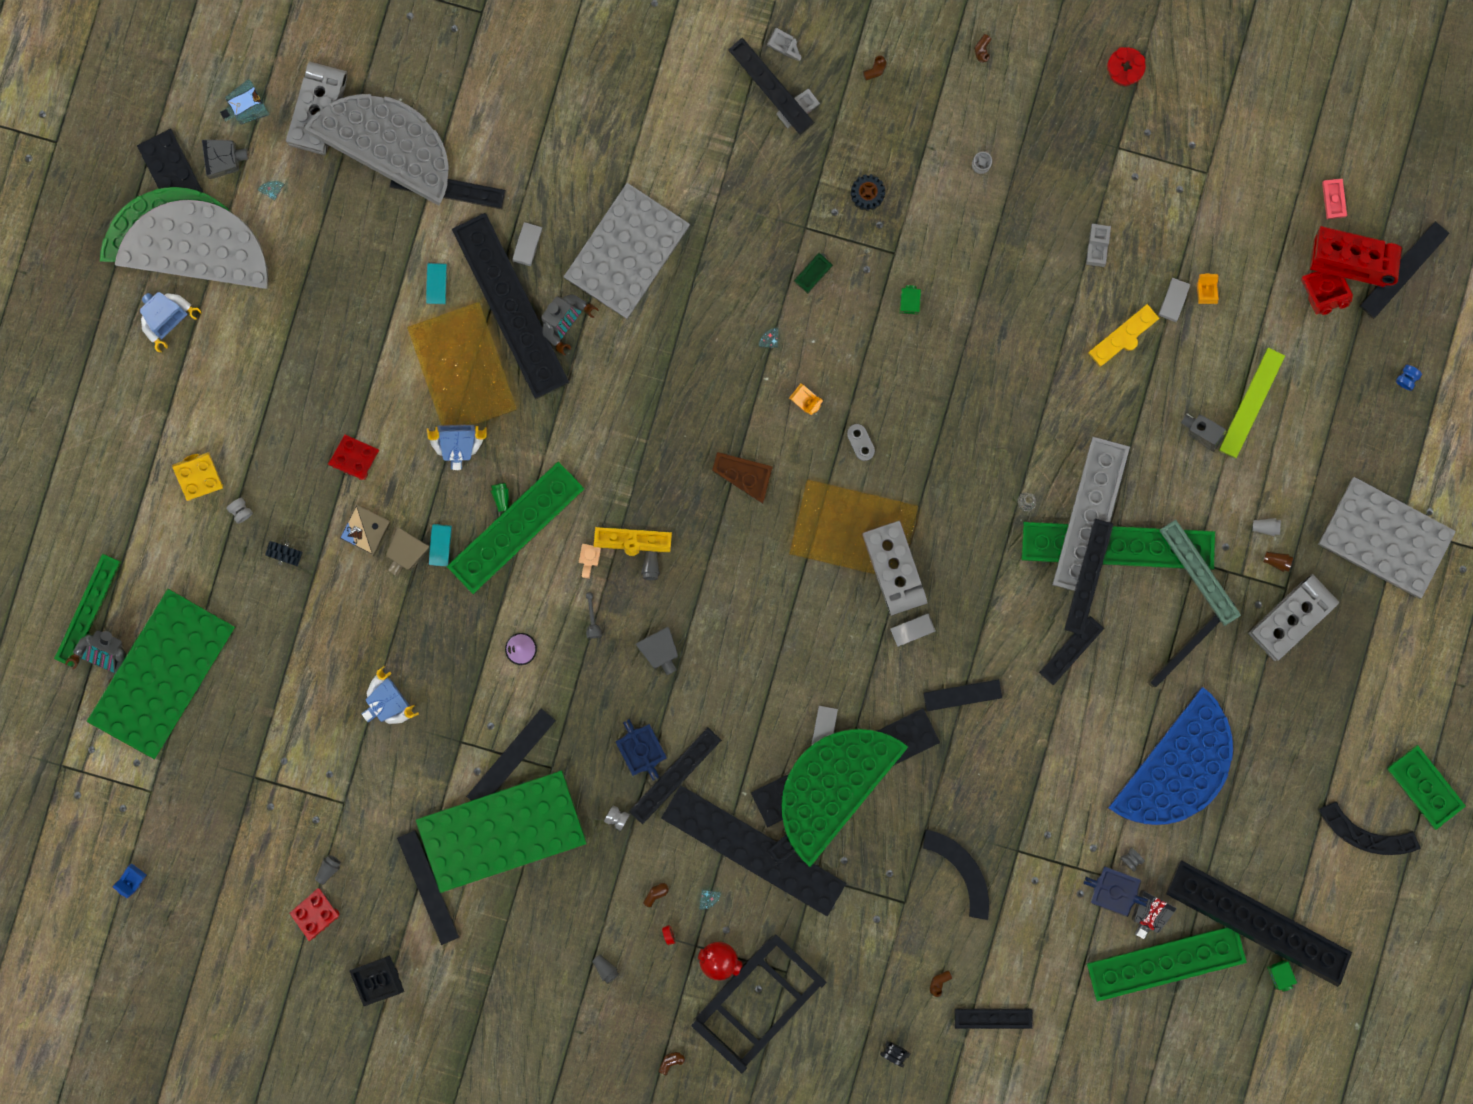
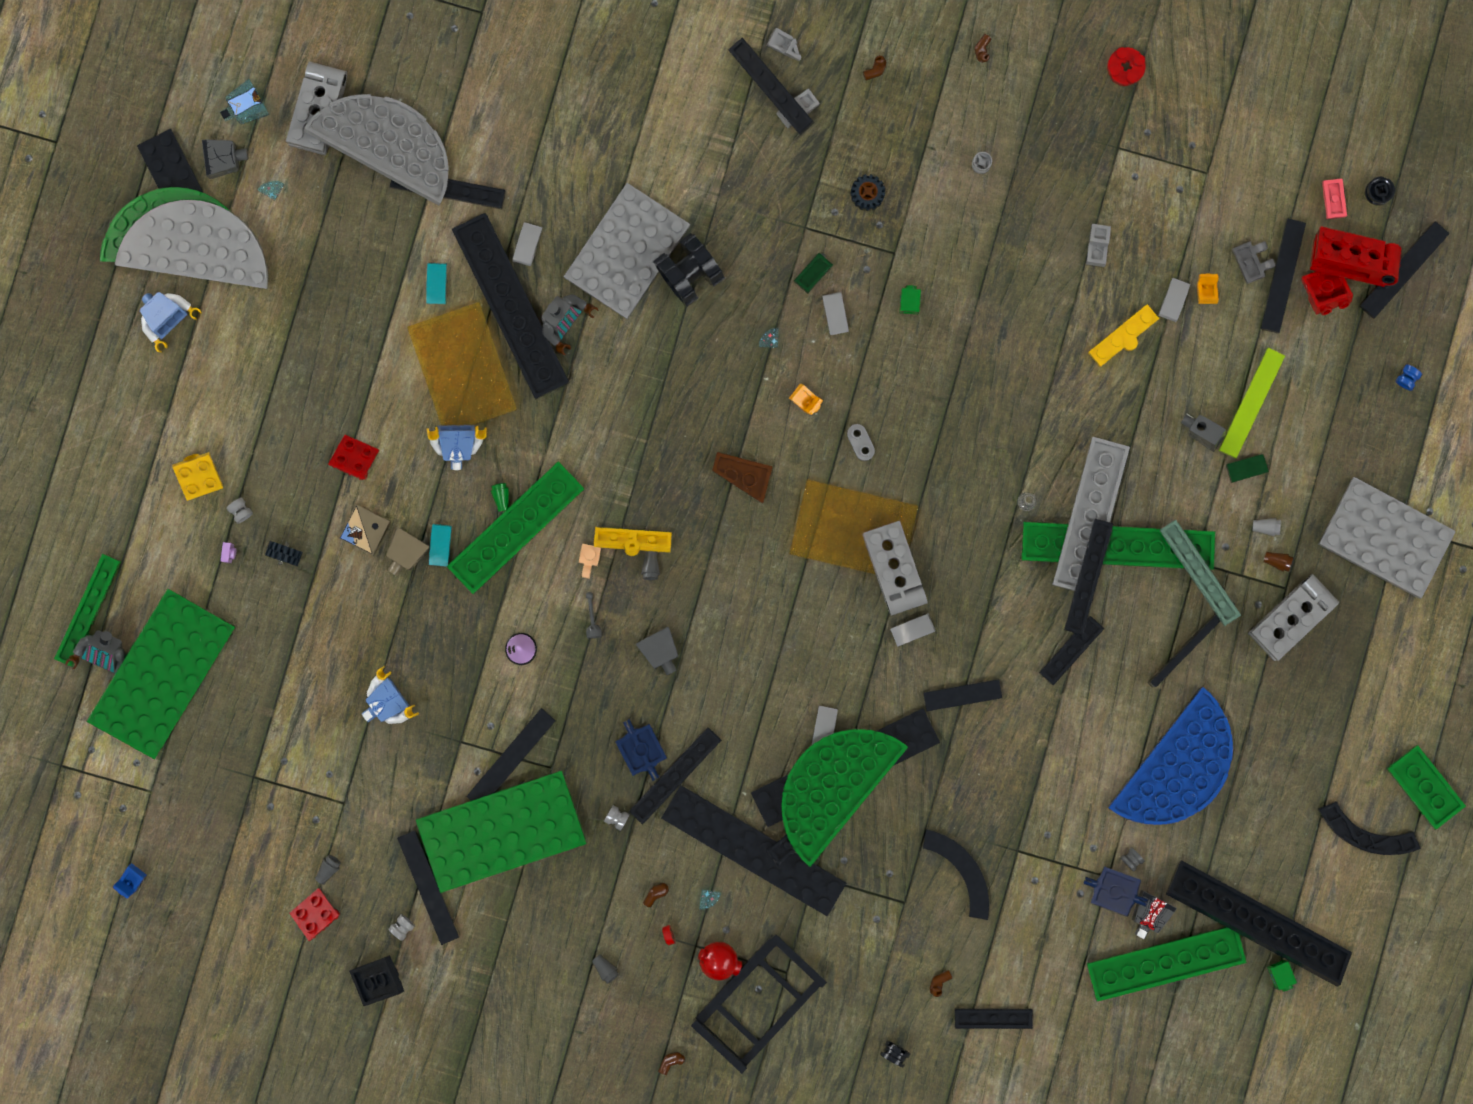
none -> lavender plate [221,542,236,563]
none -> light grey wheel [388,914,415,941]
none -> black piece [653,233,725,307]
none -> light grey slope [822,292,849,335]
none -> dark green tile [1226,454,1269,483]
none -> flat silver plate [1232,241,1276,284]
none -> black tile [1260,218,1306,334]
none -> black wheel [1365,176,1395,206]

